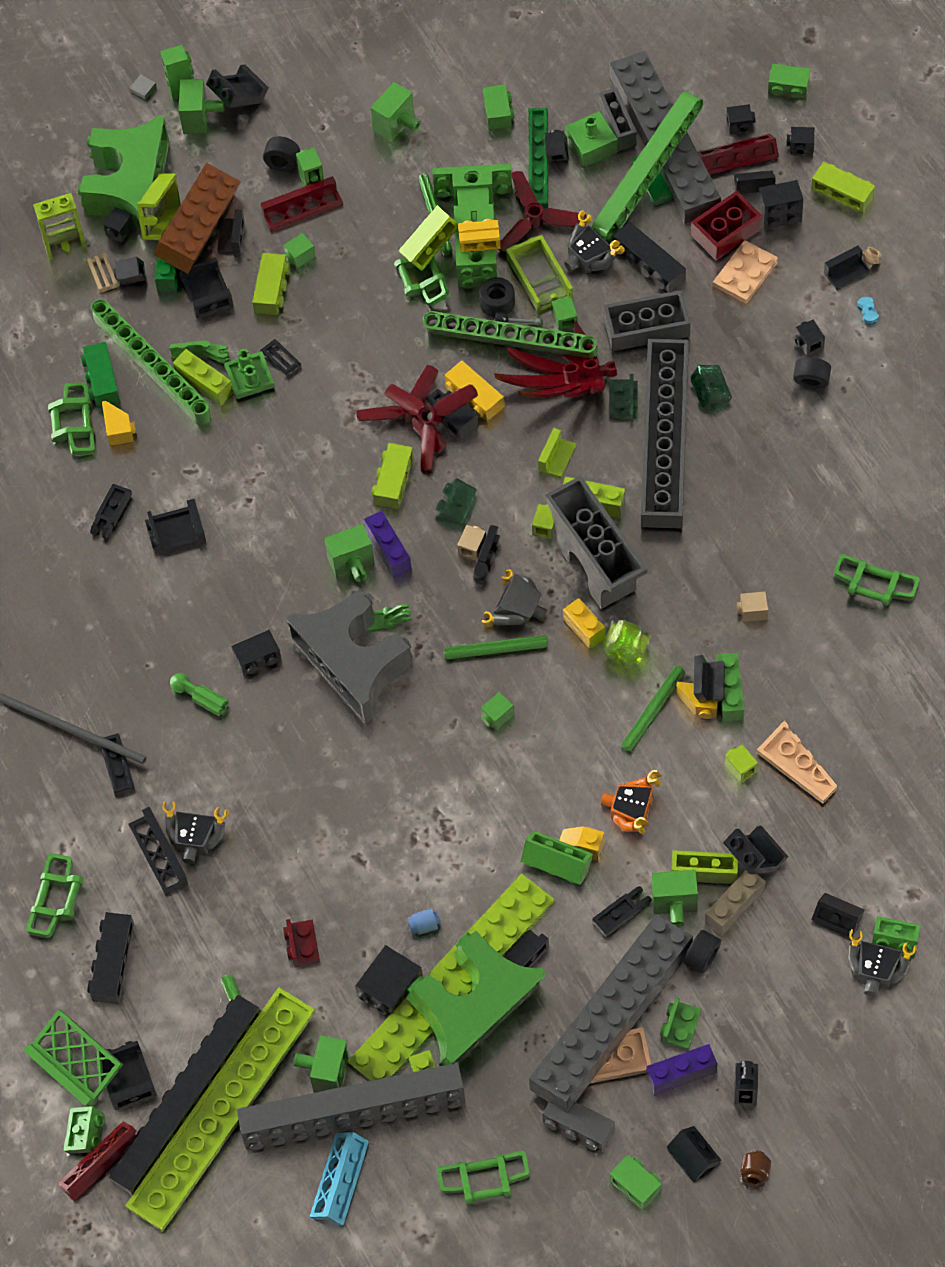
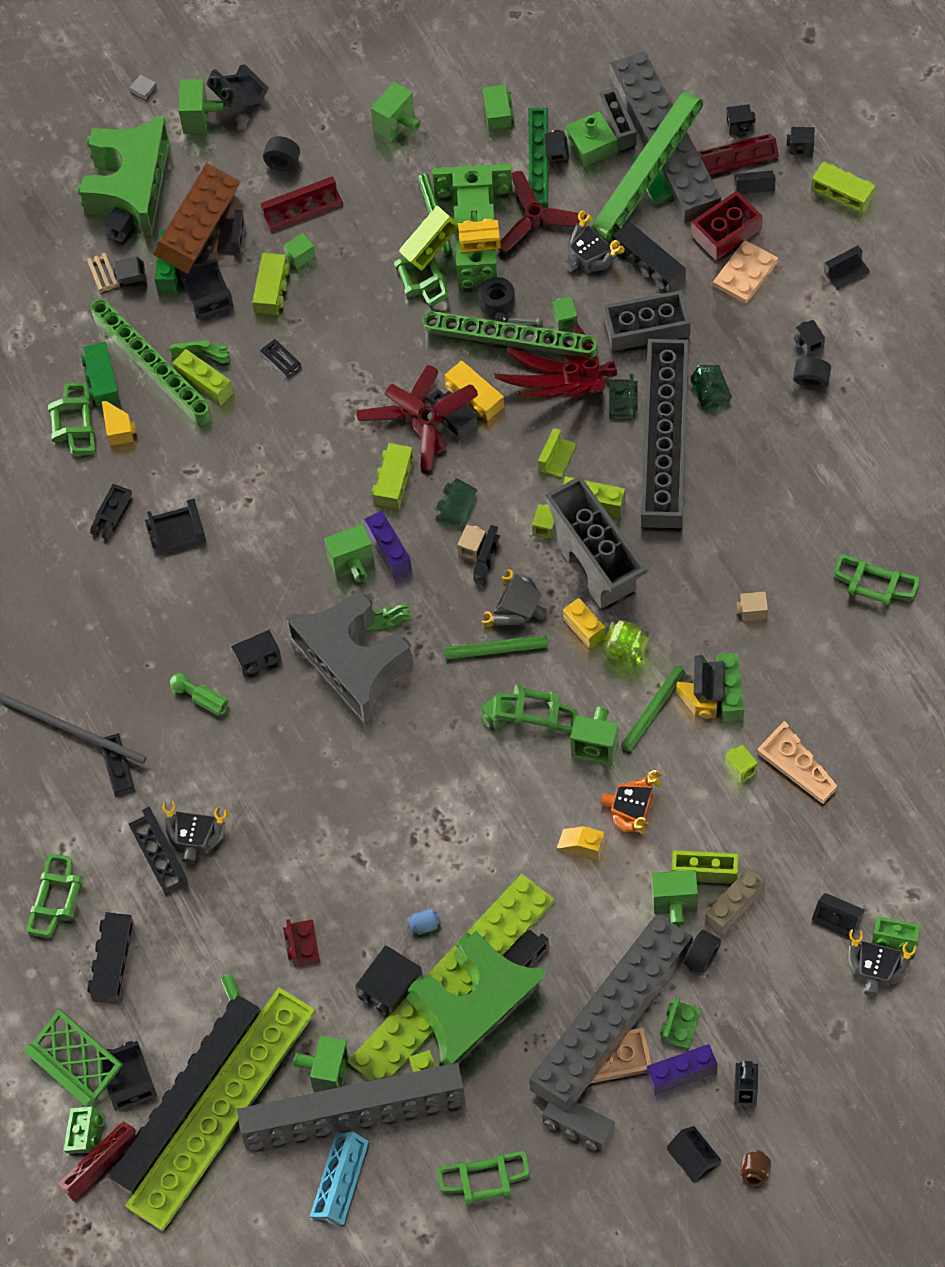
lime door [33,193,87,260] -> none
lime door [137,174,181,240] -> none
bright green brick [160,45,194,100] -> none
bright green plate [224,349,275,399] -> none
bright green brick [296,147,324,187] -> none
door [506,235,573,314] -> none
bright green brick [520,830,593,885] -> none
black hinge [592,886,652,937] -> none
bright green brick [609,1155,662,1210] -> none
black panel [723,825,789,875] -> none
black brick [758,180,804,229] -> none
bright green brick [768,64,810,99] -> none
medium azure piece [857,297,879,324] -> none
tan plate [862,247,882,265] -> none
none -> bright green bar [493,684,578,734]
none -> bright green brick [570,707,618,765]

